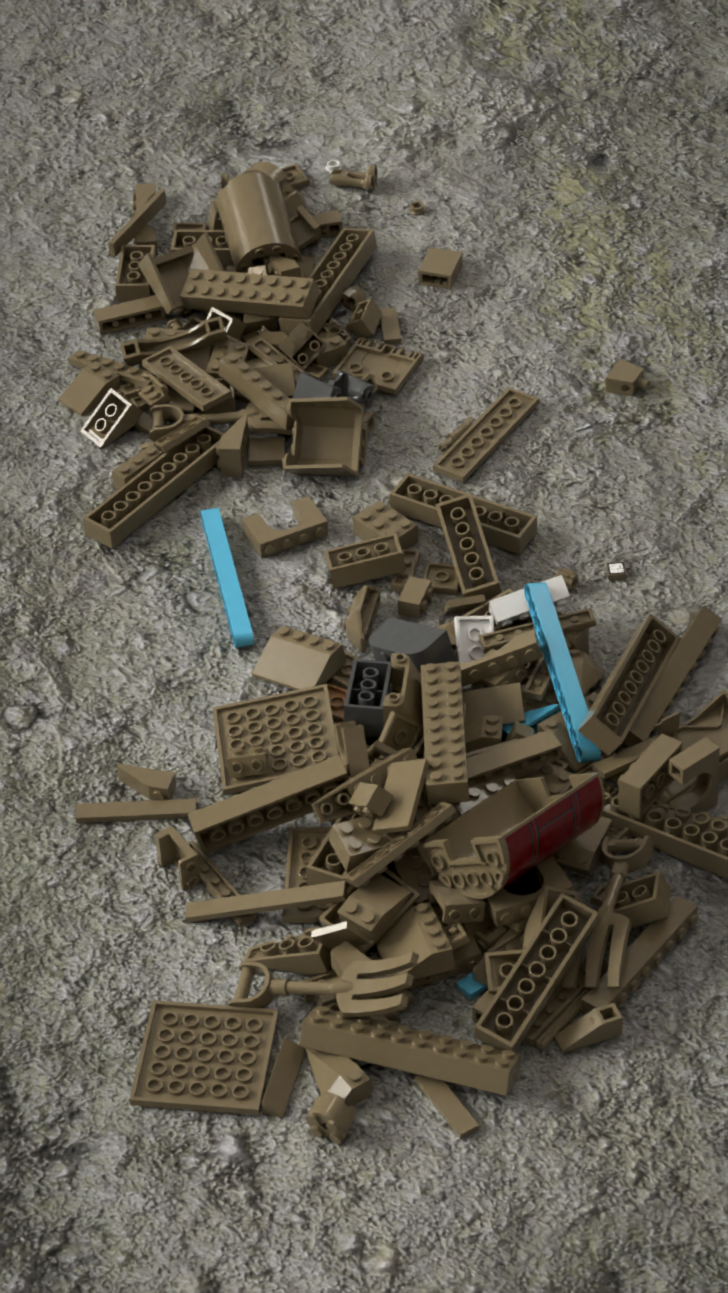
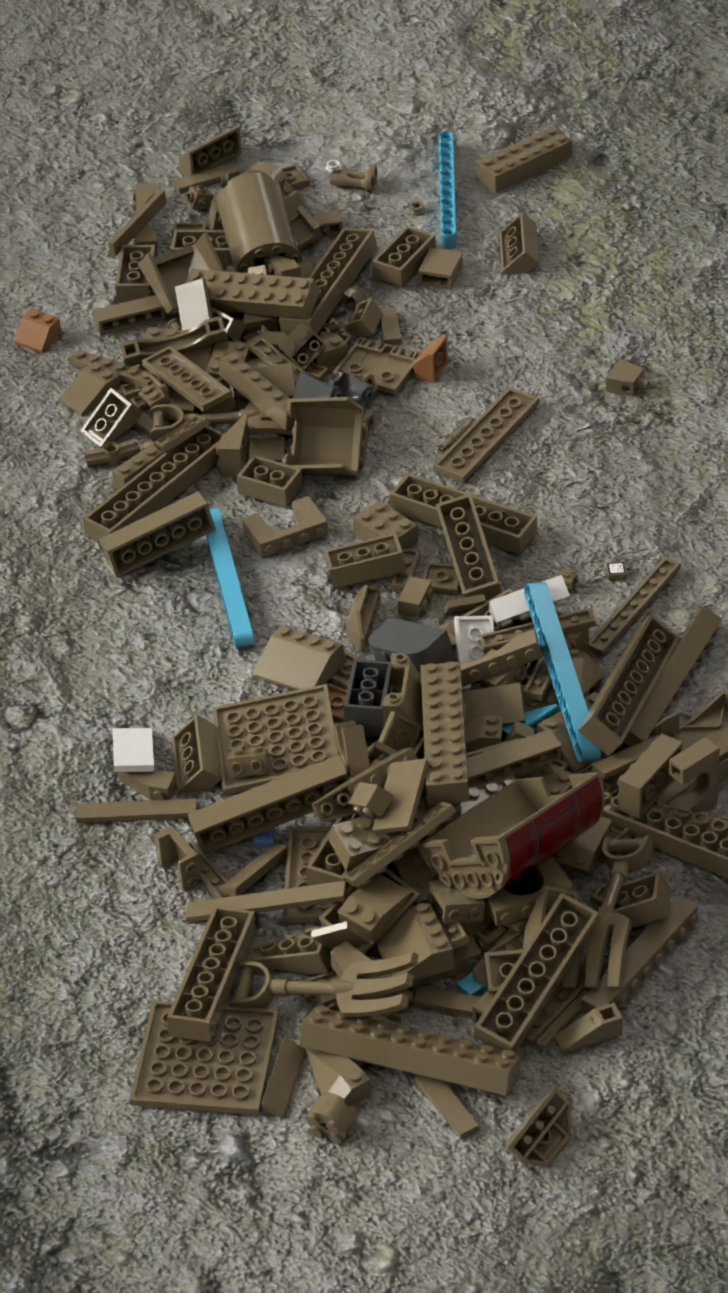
none -> medium nougat slope [14,309,62,353]
none -> dark tan piece [84,439,140,467]
none -> dark tan brick [99,491,216,578]
none -> white tile [113,728,154,772]
none -> dark tan brick [167,906,256,1042]
none -> dark tan slope [171,714,221,794]
none -> dark tan tile [173,163,239,193]
none -> tile [175,278,213,330]
none -> dark tan slope [179,125,242,176]
none -> dark tan brick [185,185,214,210]
none -> dark tan slope [219,845,288,896]
none -> dark tan brick [236,455,303,507]
none -> medium blue tile [253,827,275,847]
none -> dark tan brick [372,226,436,287]
none -> medium nougat slope [412,335,448,383]
none -> dark tan tile [413,985,480,1017]
none -> medium azure beam [439,131,456,249]
none -> dark tan brick [475,126,572,193]
none -> dark tan slope [499,212,540,274]
none -> dark tan wedge [506,1088,571,1167]
none -> dark tan plate [589,556,681,656]

